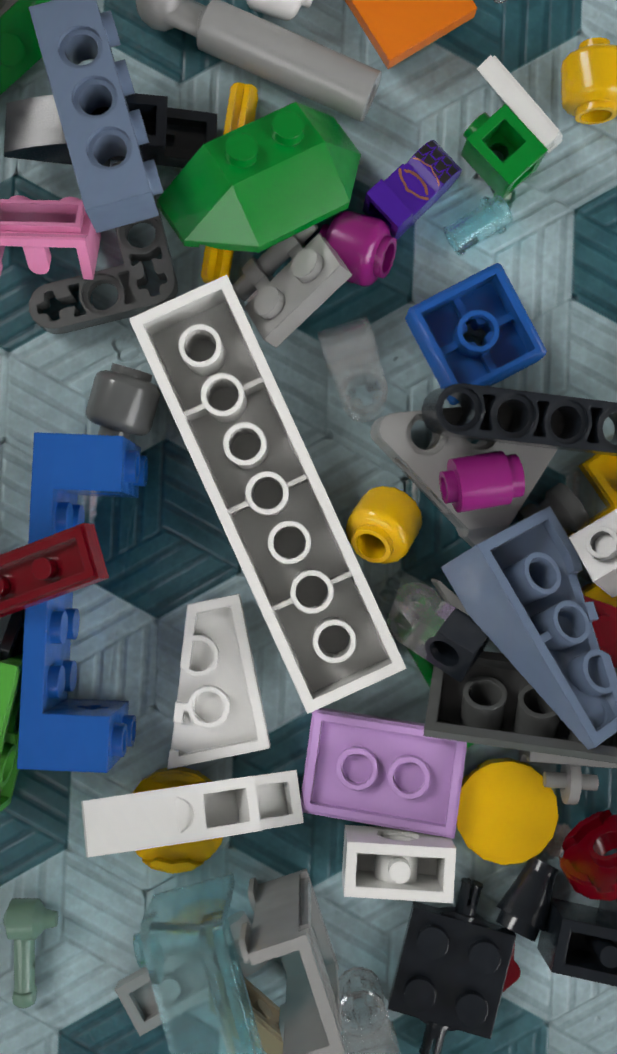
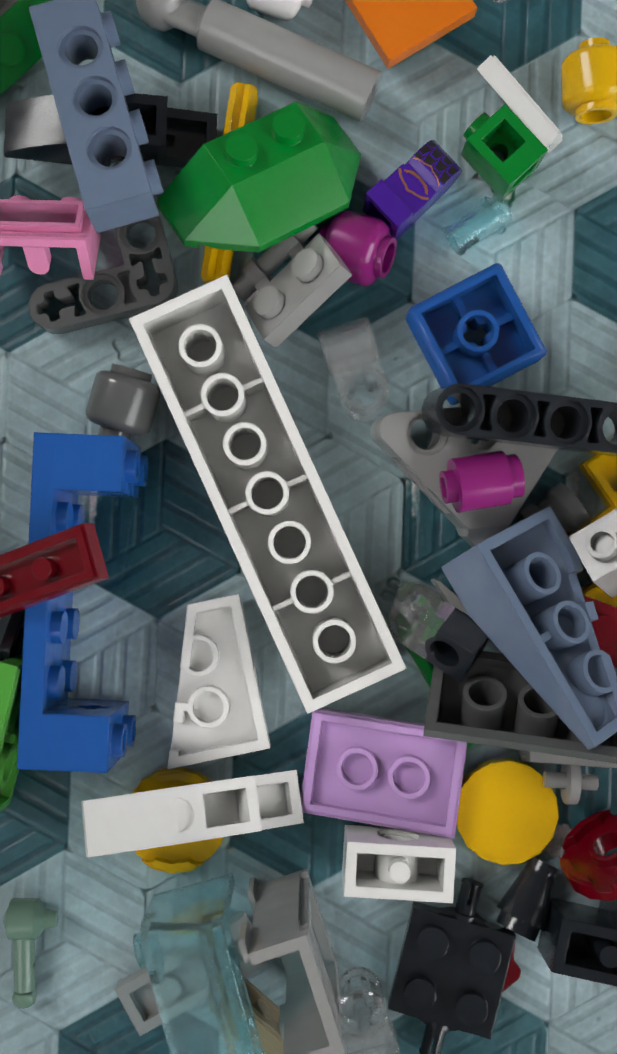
yellow head [346,486,422,564] -> none

